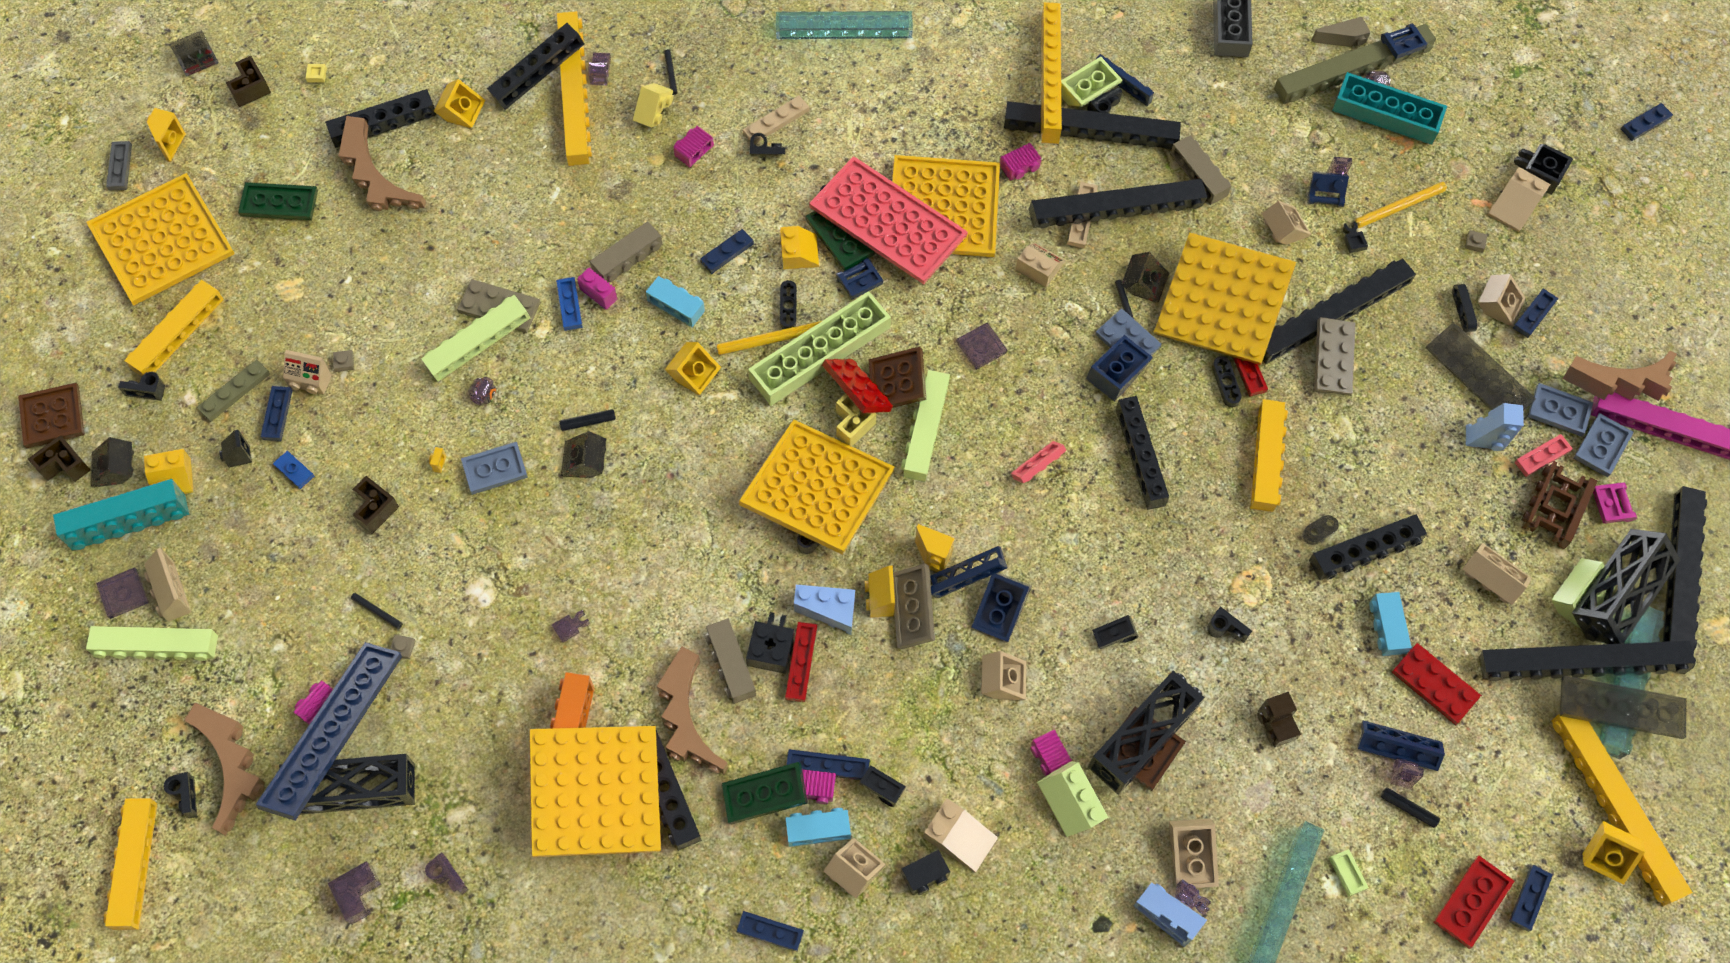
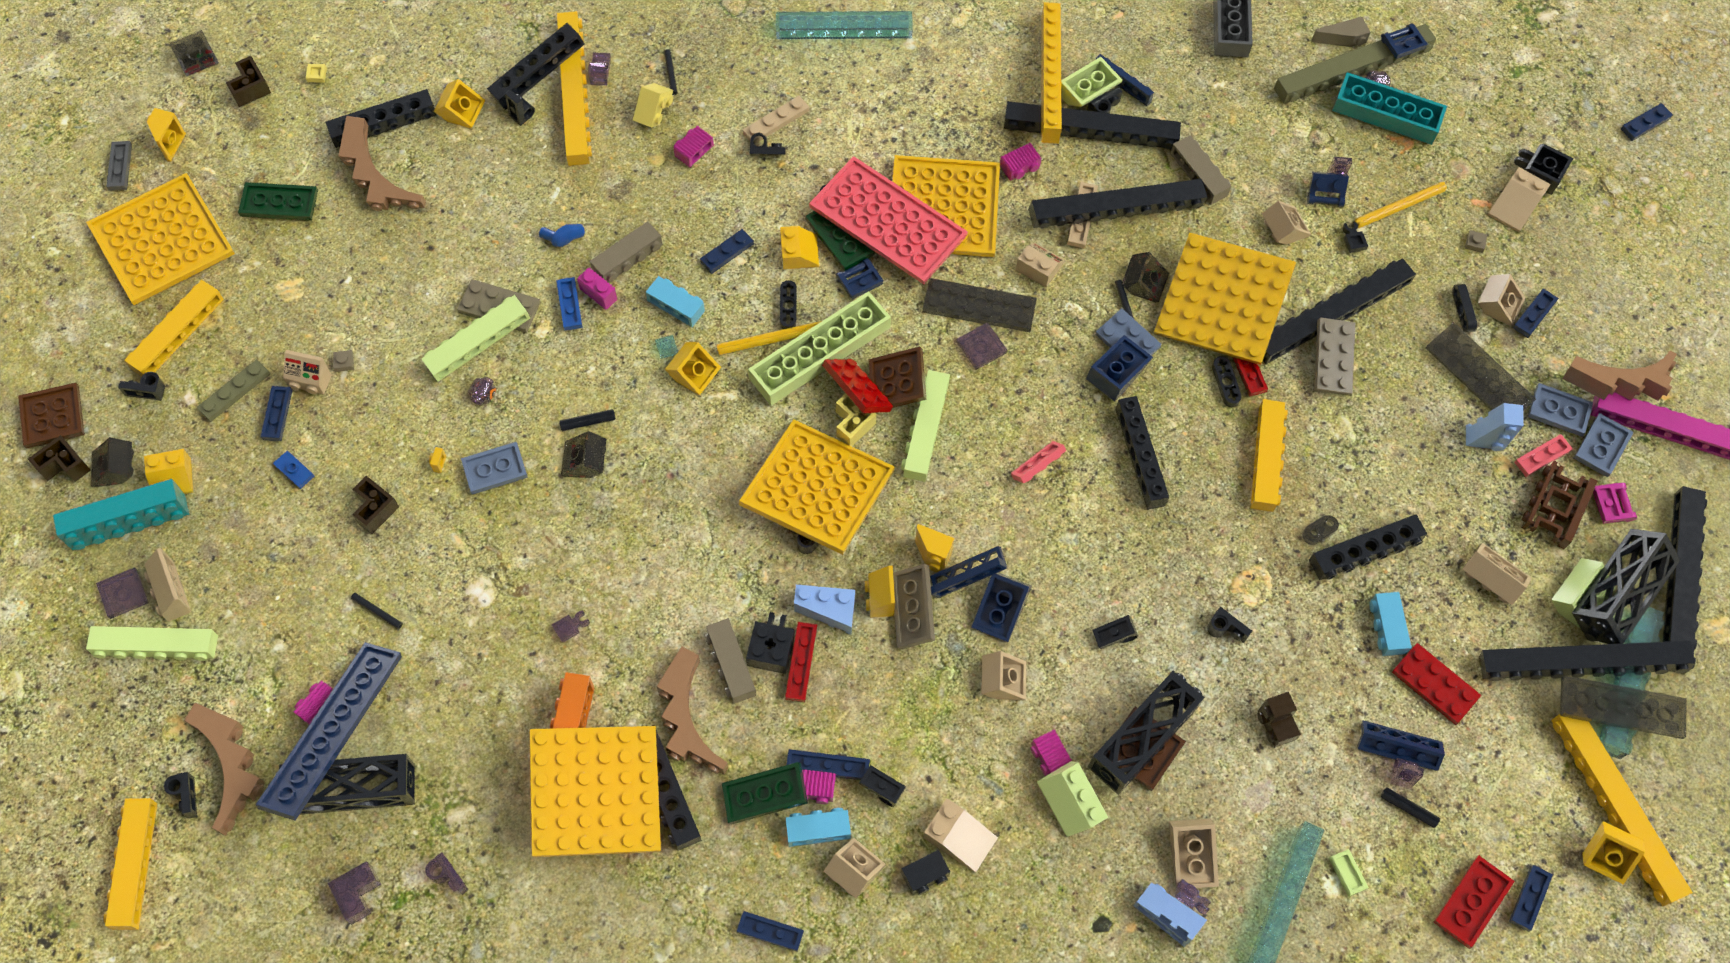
black slope [219,430,252,468] -> none
dark tan plate [390,635,415,659] -> none
none -> black plate [505,90,535,126]
none -> blue arm [539,224,585,247]
none -> clear light blue plate [655,335,678,359]
none -> clear smoke plate [922,278,1037,332]

